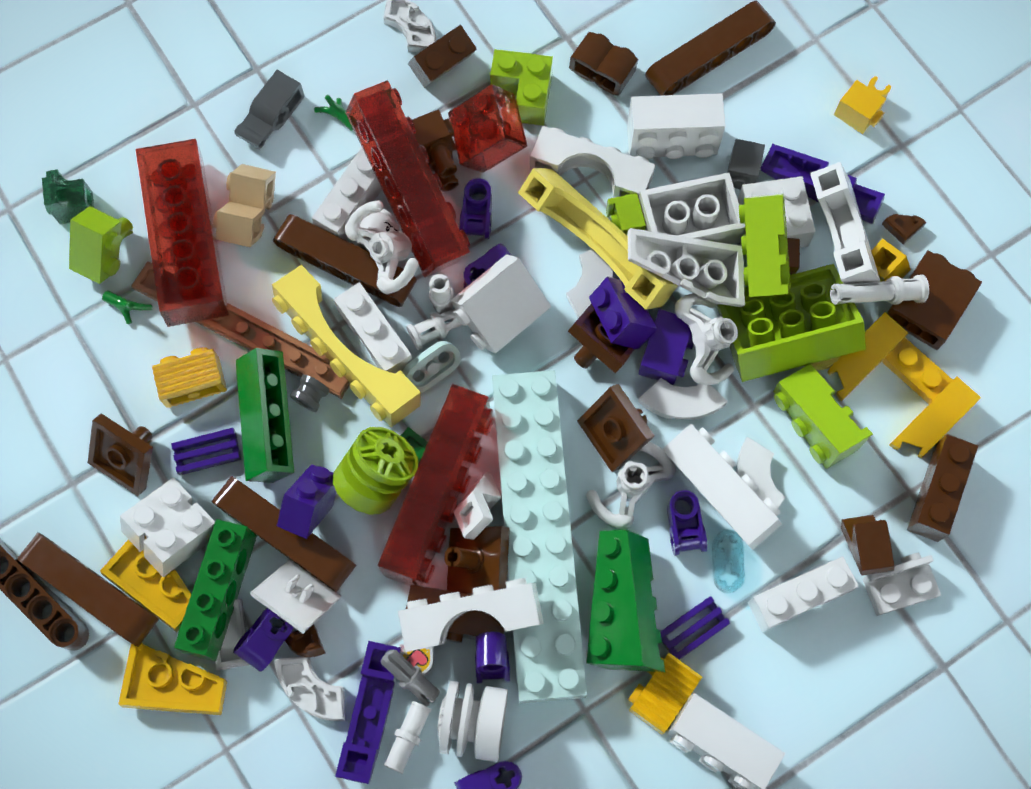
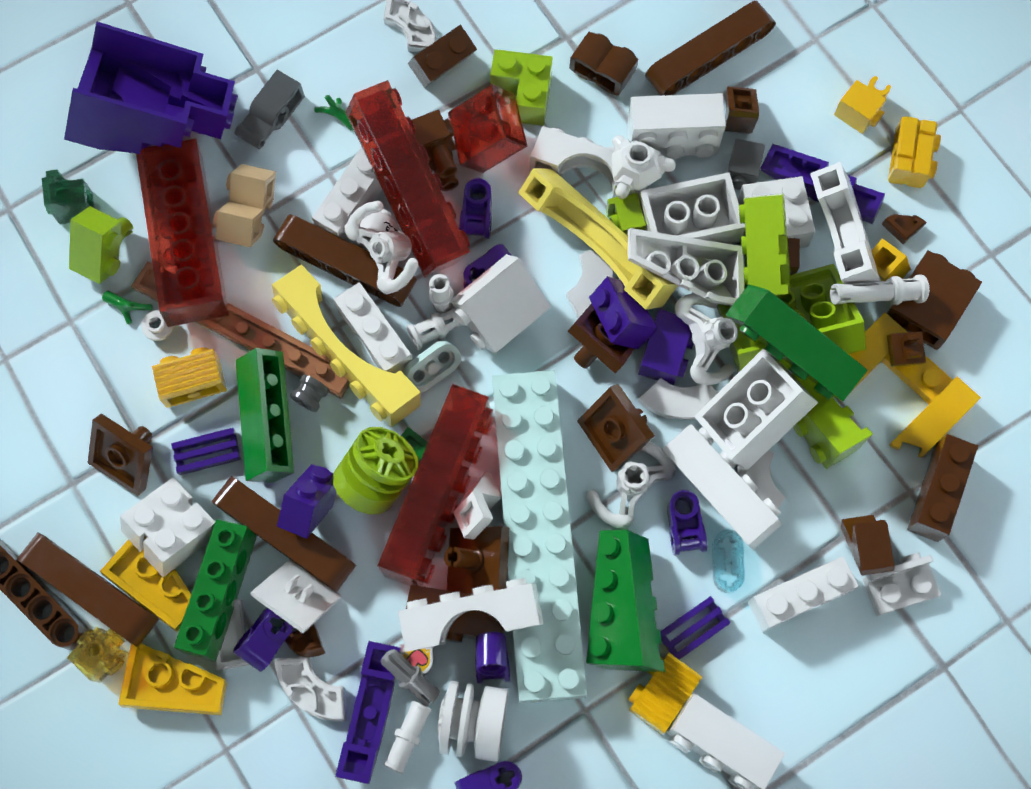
none -> dark purple panel [64,21,238,154]
none -> clear yellow brick [67,627,129,683]
none -> white plate [141,310,173,341]
none -> white rock [612,135,676,199]
none -> white brick [694,348,818,470]
none -> reddish brown slope [724,86,759,134]
none -> green wedge [725,284,868,401]
none -> reddish brown tile [887,331,926,367]
none -> yellow brick [888,116,941,188]

